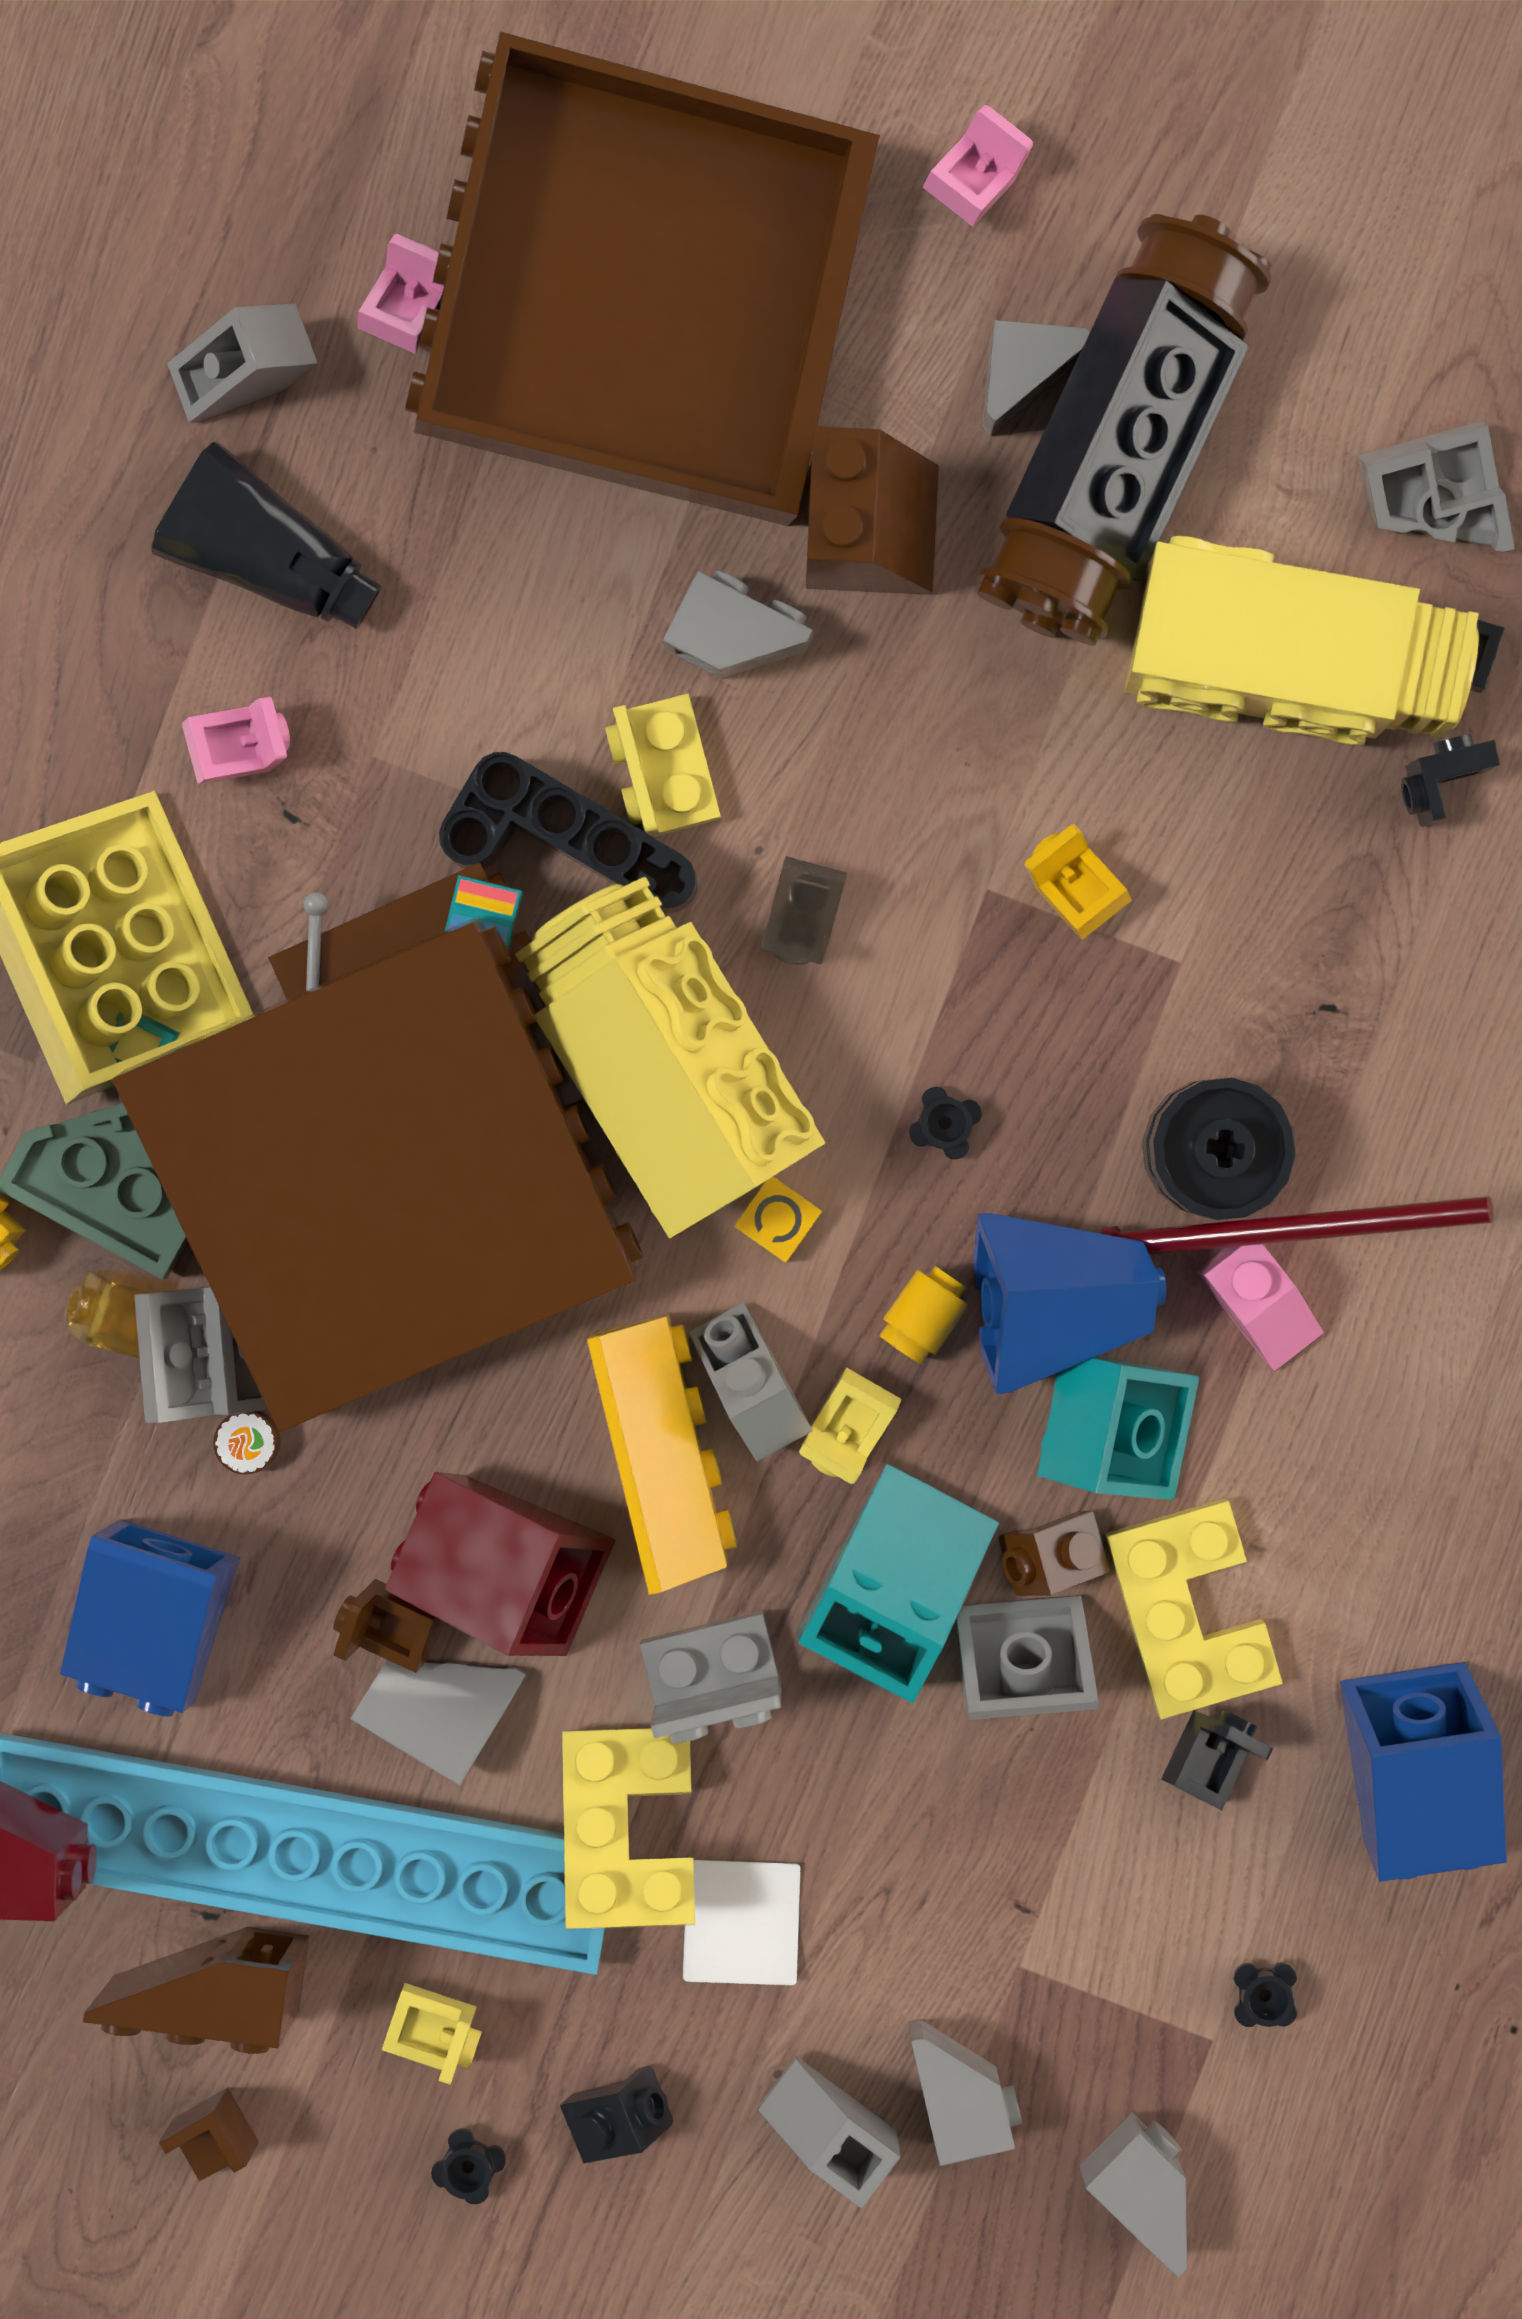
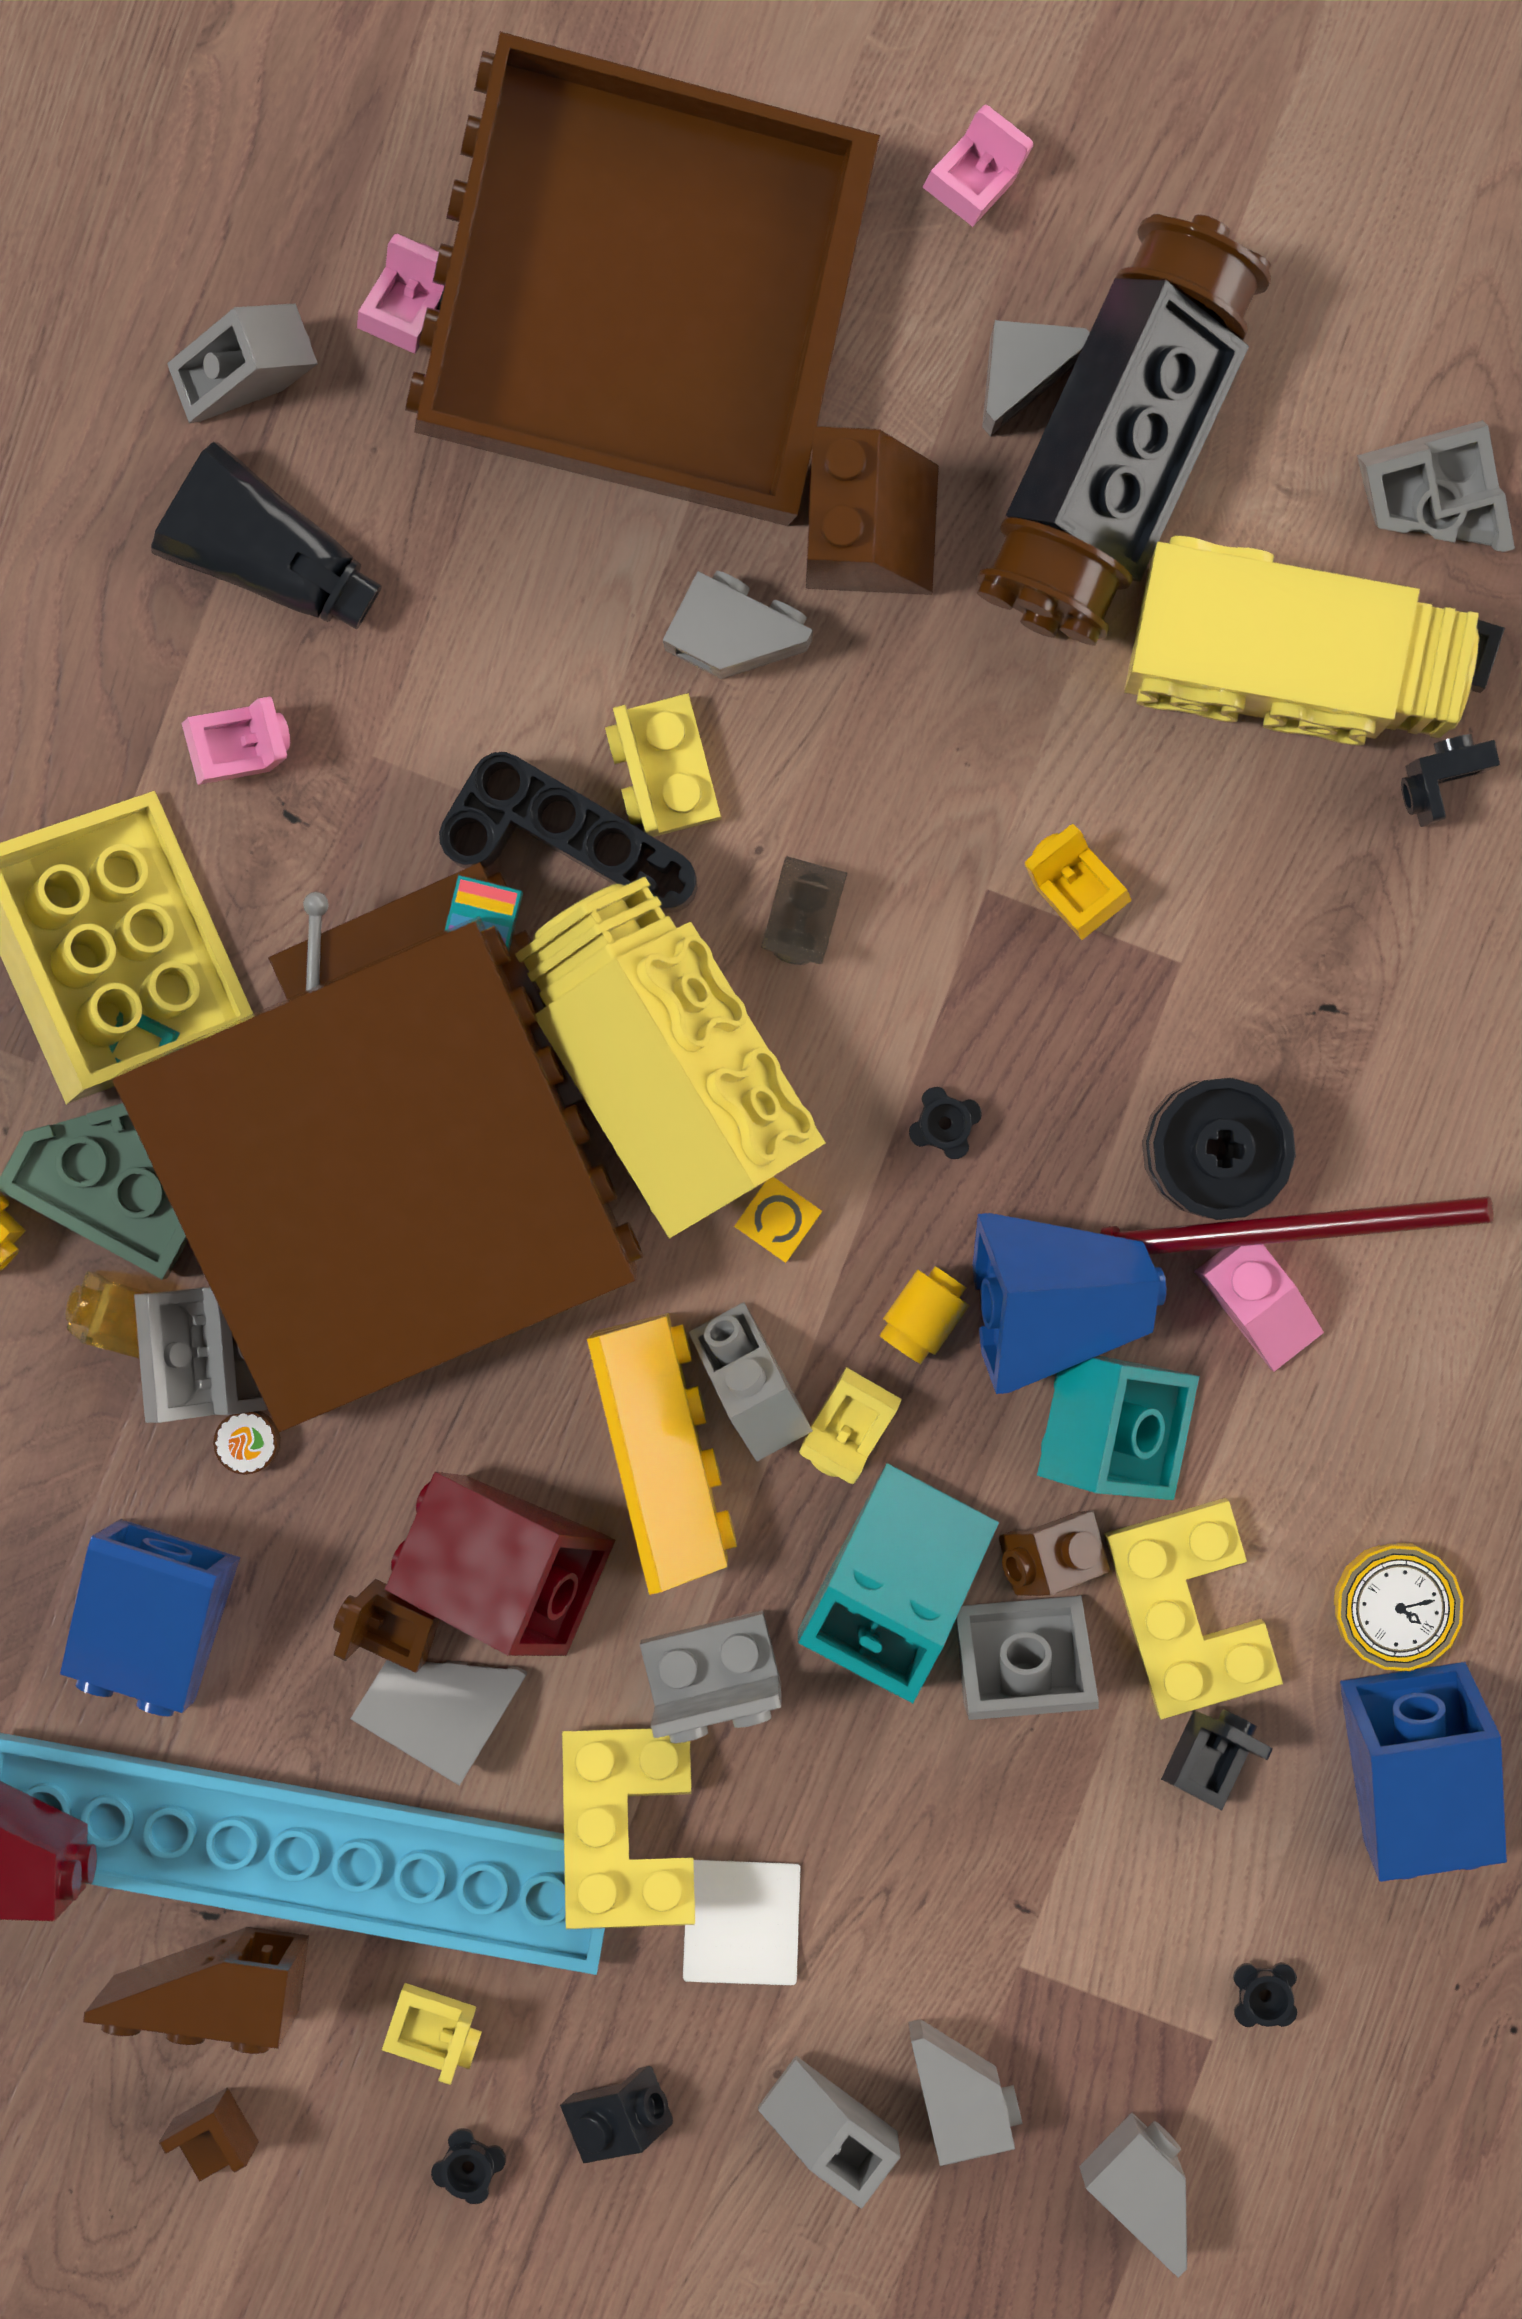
none -> tile [1334,1543,1464,1671]

